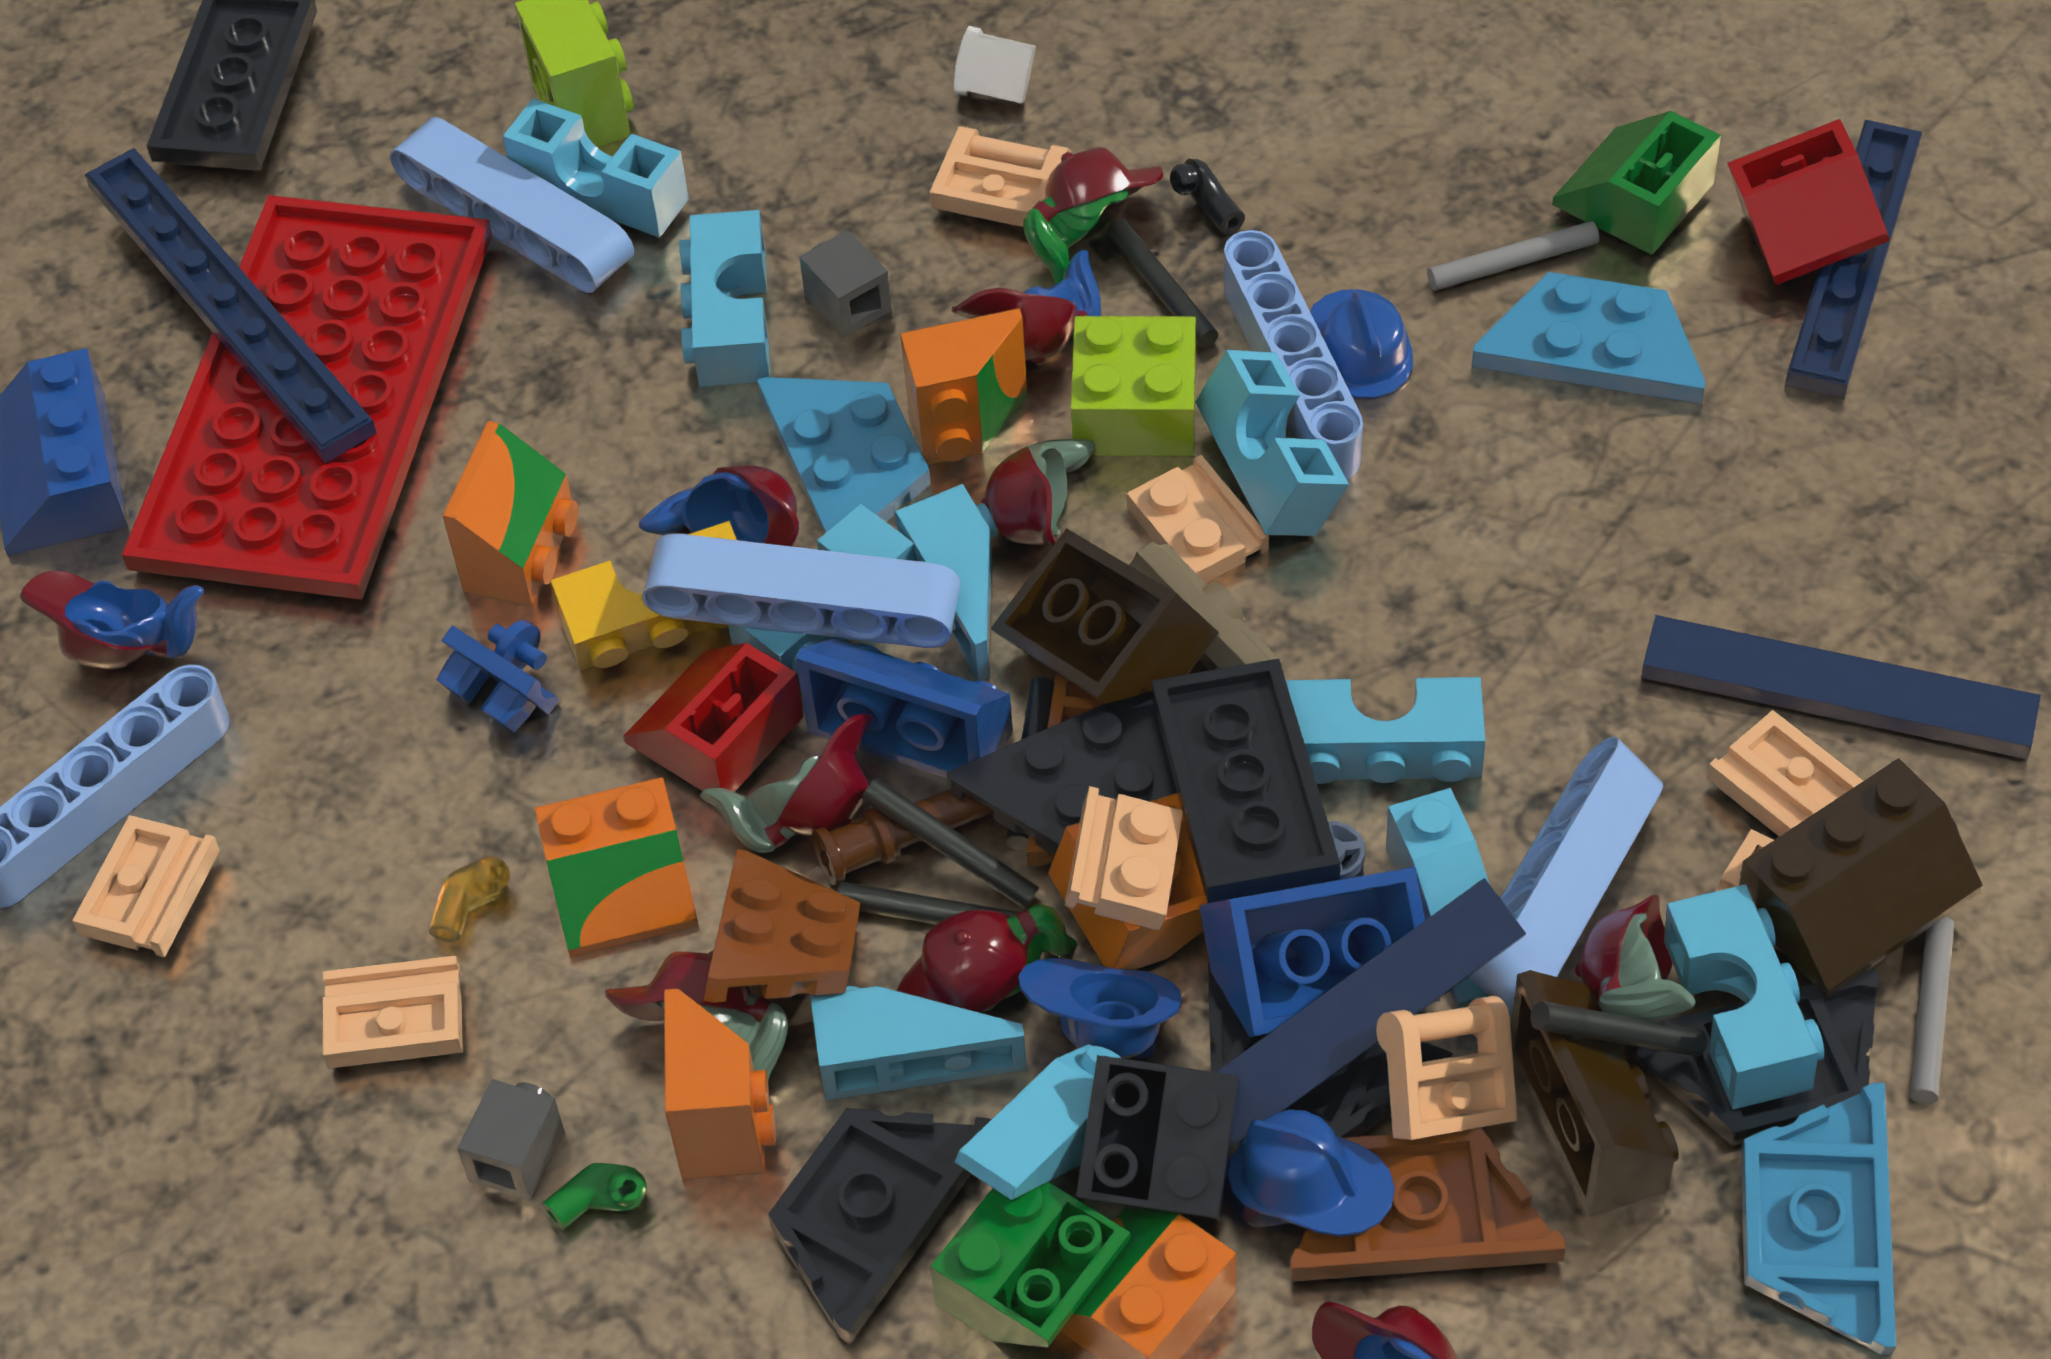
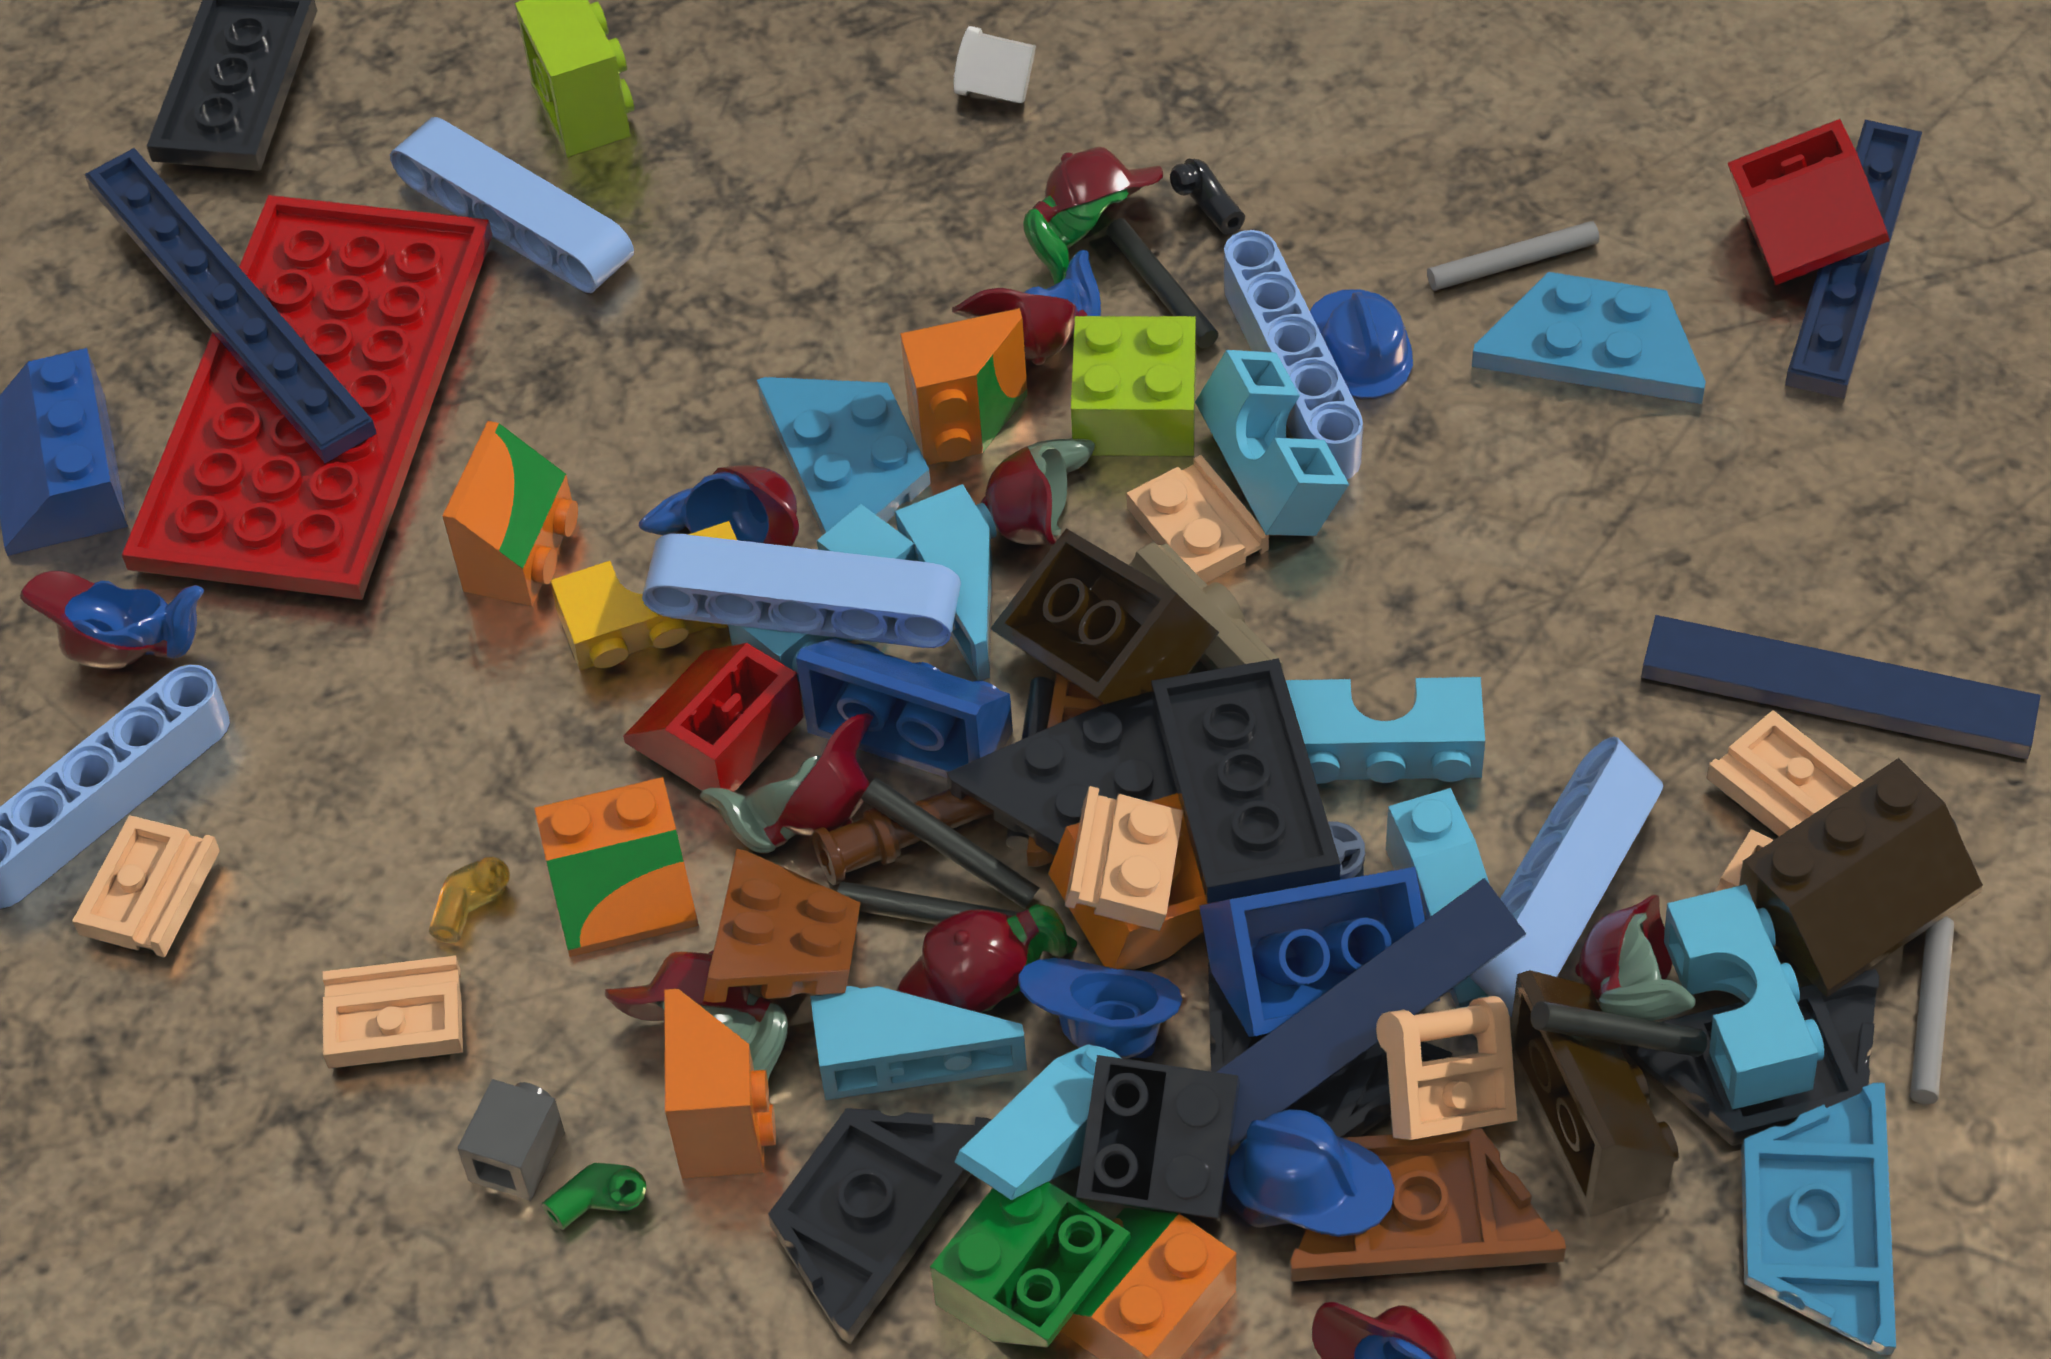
blue hips [436,620,560,733] -> none
medium azure arch [503,98,689,238] -> none
medium azure arch [680,210,770,387] -> none
dark grey brick [799,230,892,338] -> none
light nougat plate [929,126,1071,227] -> none
green slope [1552,111,1721,255] -> none

